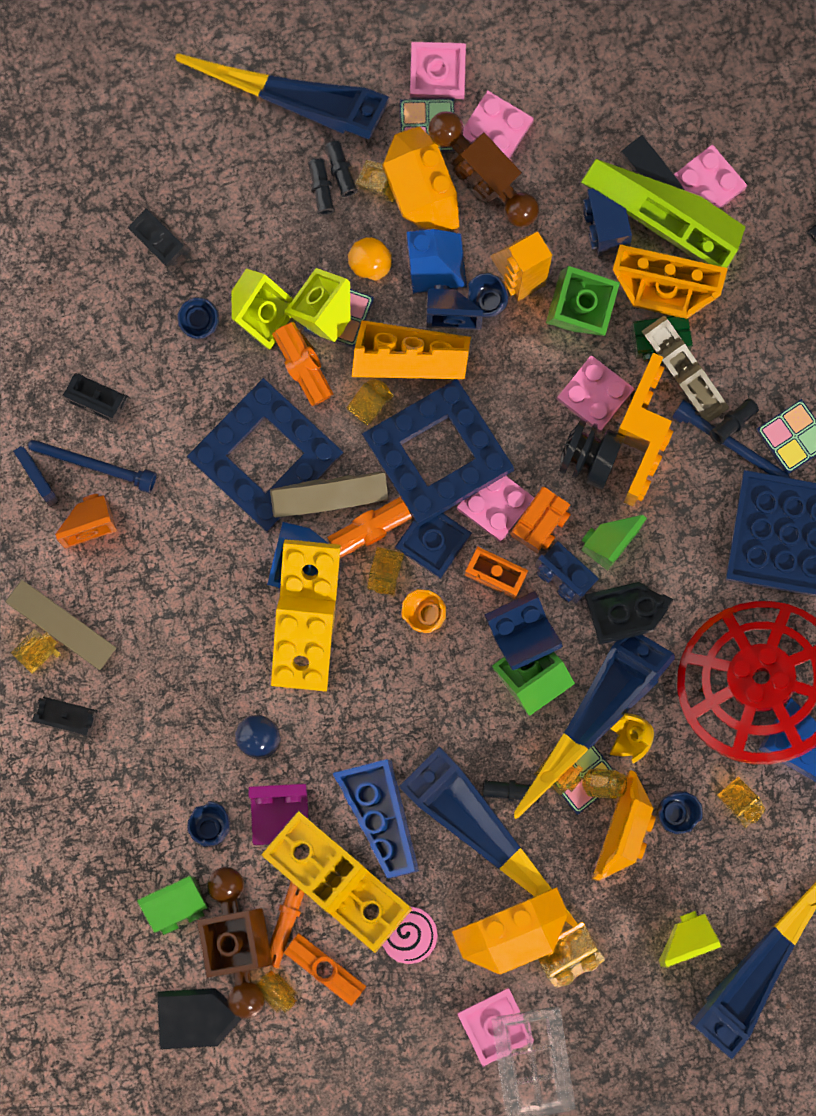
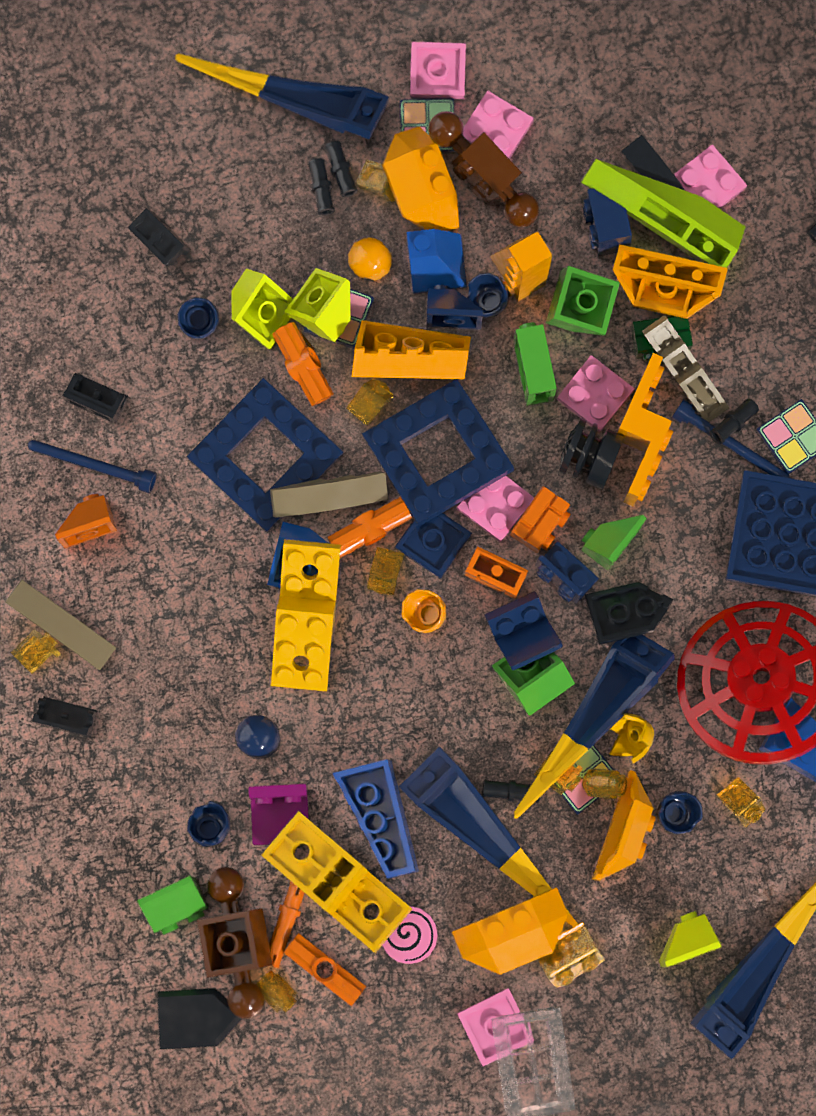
dark blue tile [13,446,59,508] -> none
none -> bright green window [513,322,557,406]

